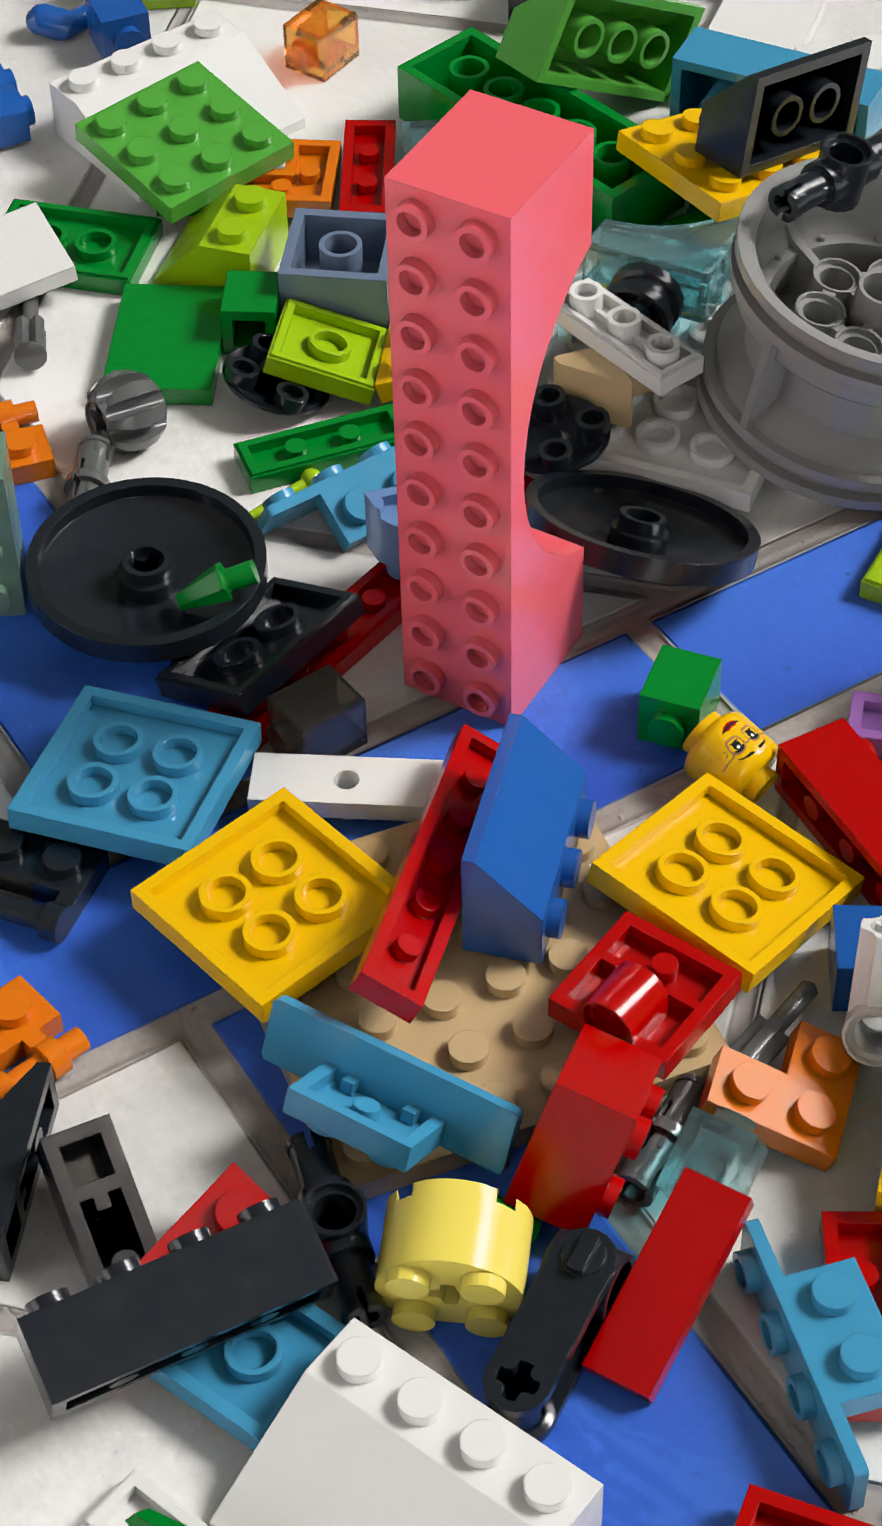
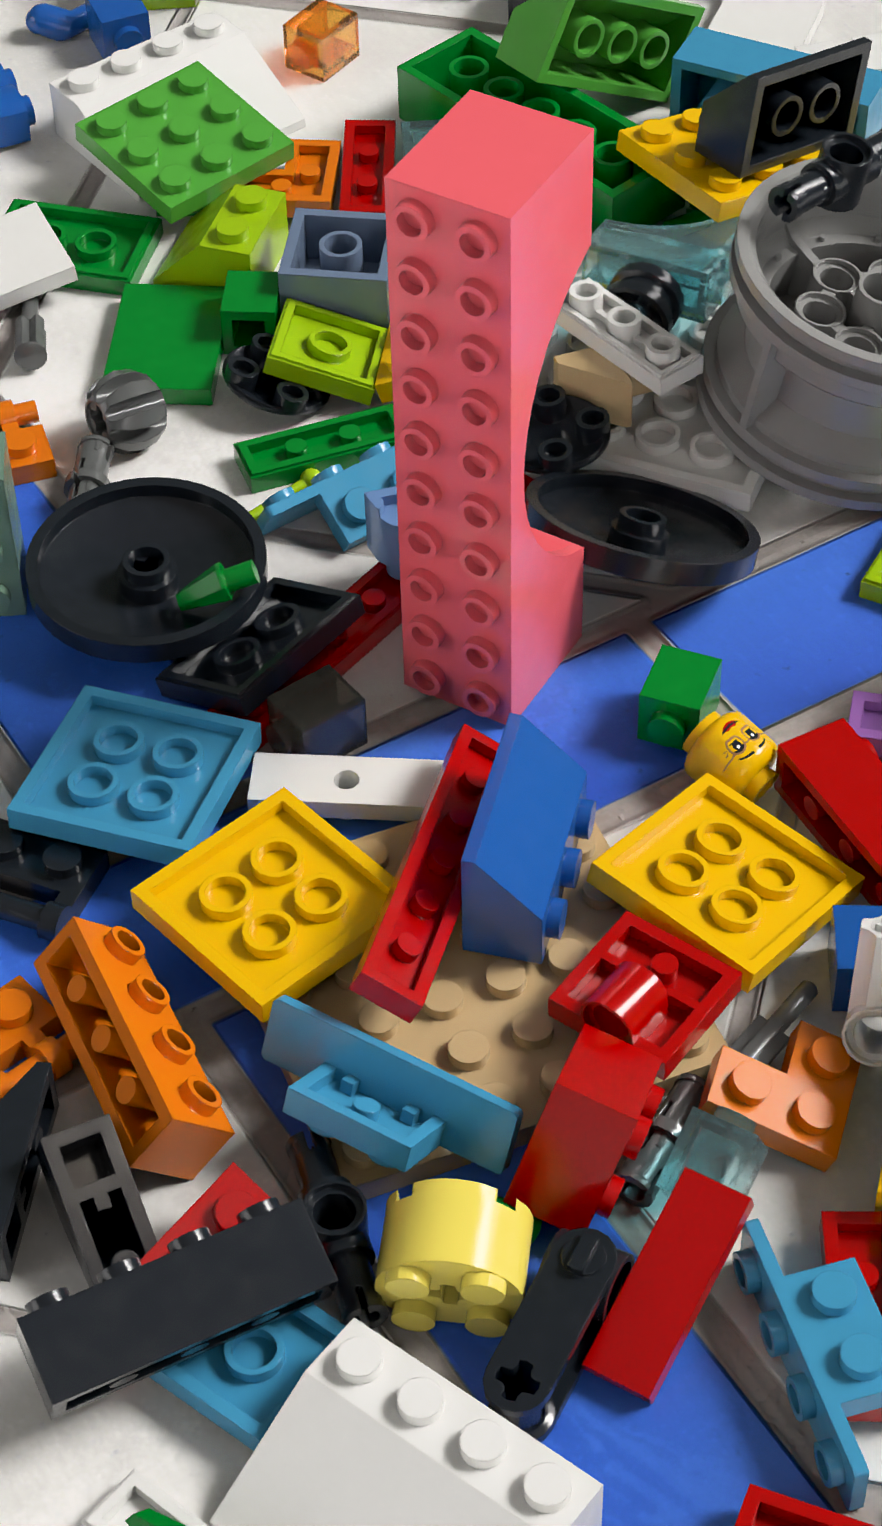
none -> orange brick [33,916,235,1180]

